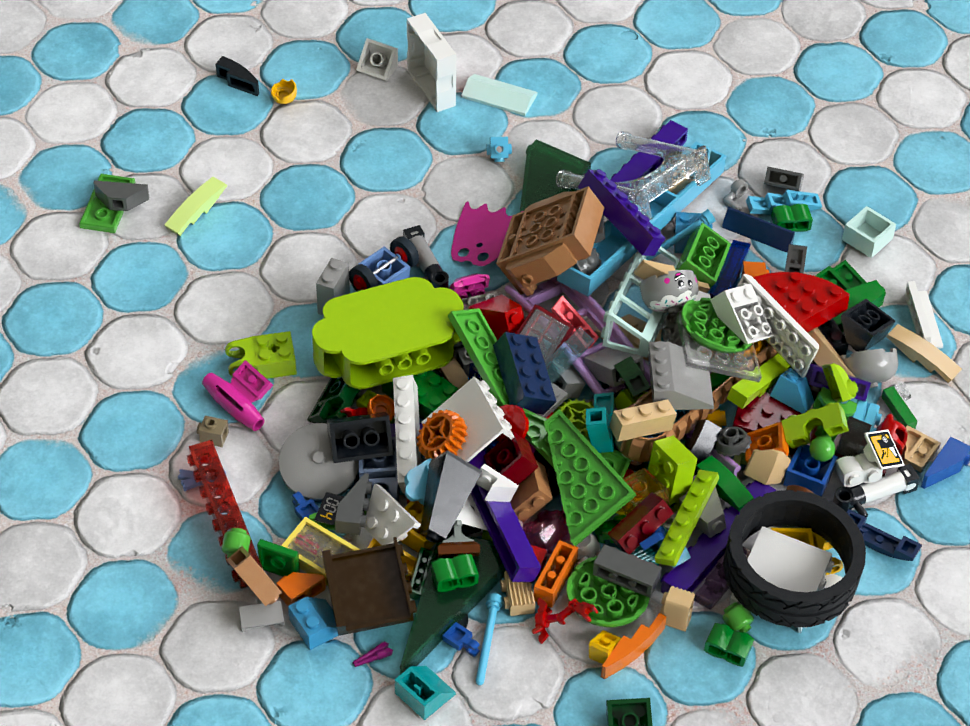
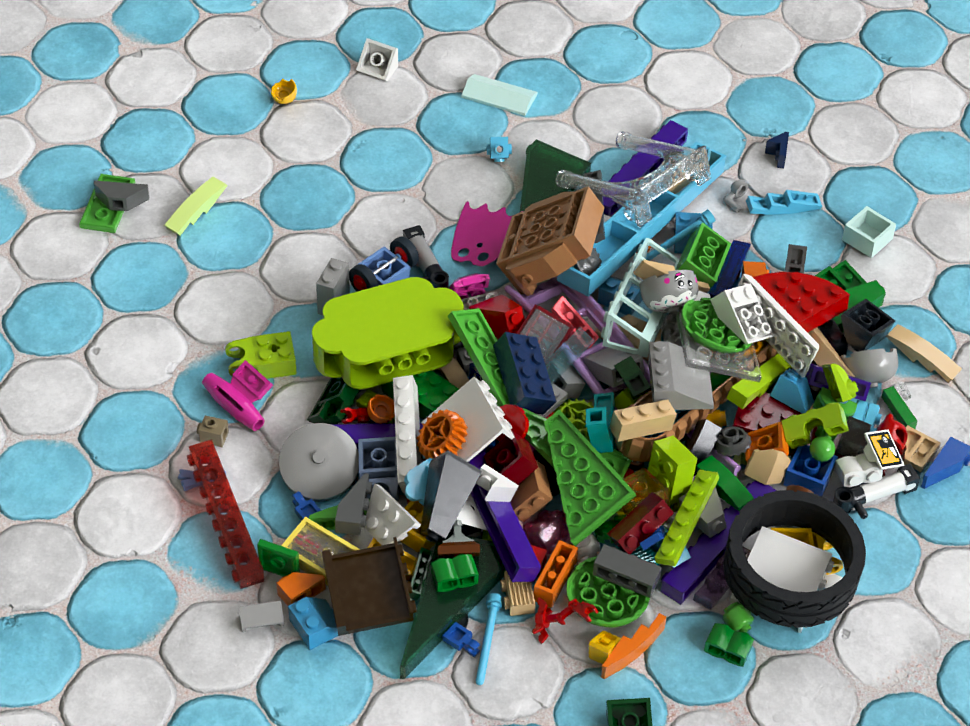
black slope [215,56,259,96] -> none
bright green head [221,528,251,558] -> none
medium nougat brick [226,546,282,606] -> none
black sticker [314,492,344,525] -> none
black slope [326,412,394,463] -> none
magenta piece [353,641,393,667] -> none
teal slope [394,666,456,720] -> none
white tile [407,13,456,112] -> none
dark purple brick [578,169,666,256] -> none
tan brick [660,586,695,632] -> none
dark blue slope [722,207,795,252] -> none
dark grey brick [764,167,804,191] -> none
green brick [771,204,813,232] -> none
dark blue slope [846,509,922,561] -> none
white panel [905,281,943,349] -> none
none -> dark azure slope [597,276,642,315]
none -> dark blue slope [765,132,789,169]

